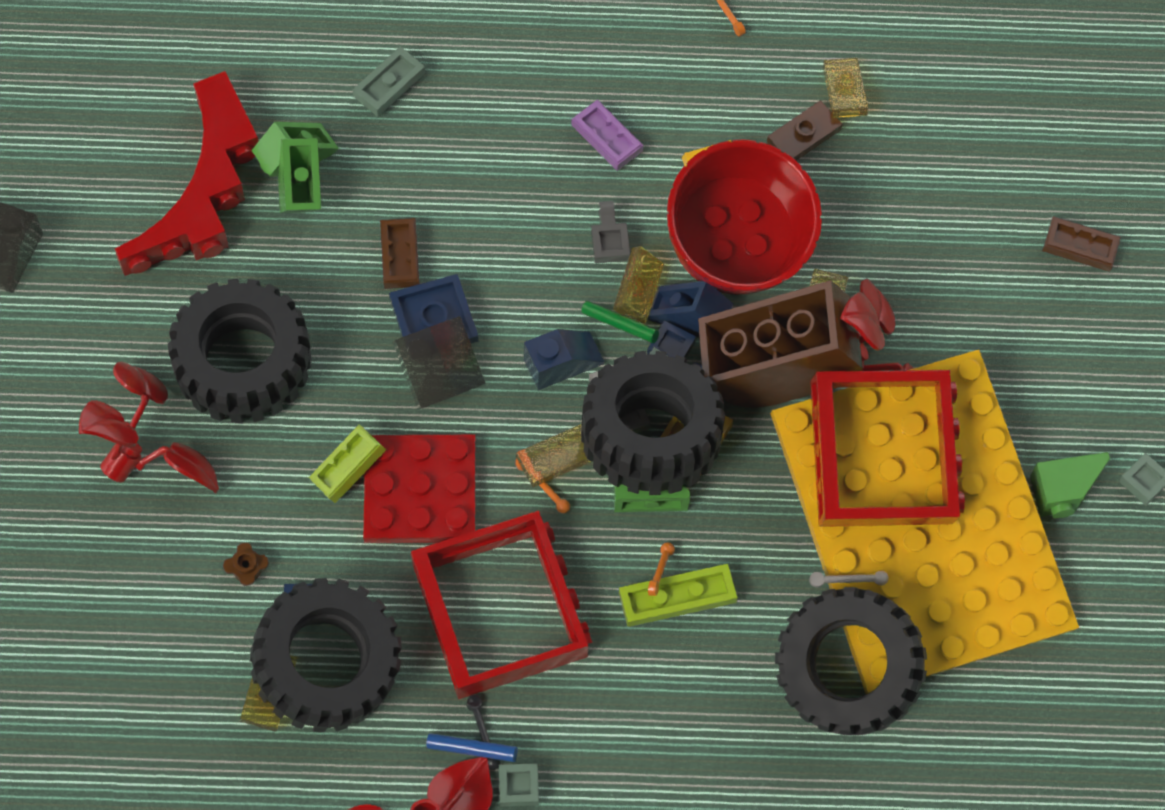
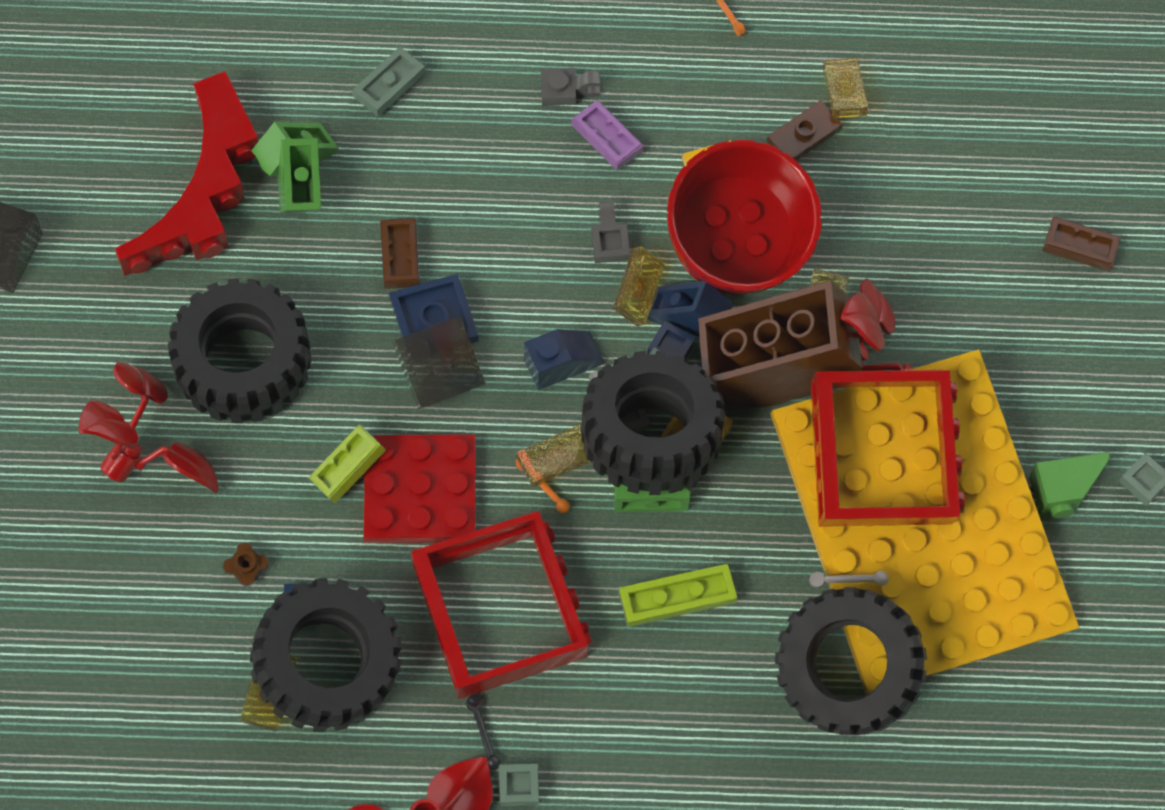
blue piece [426,733,518,762] -> none
green piece [581,301,659,343] -> none
orange hinge [648,542,675,596] -> none
none -> dark grey plate [541,68,600,106]

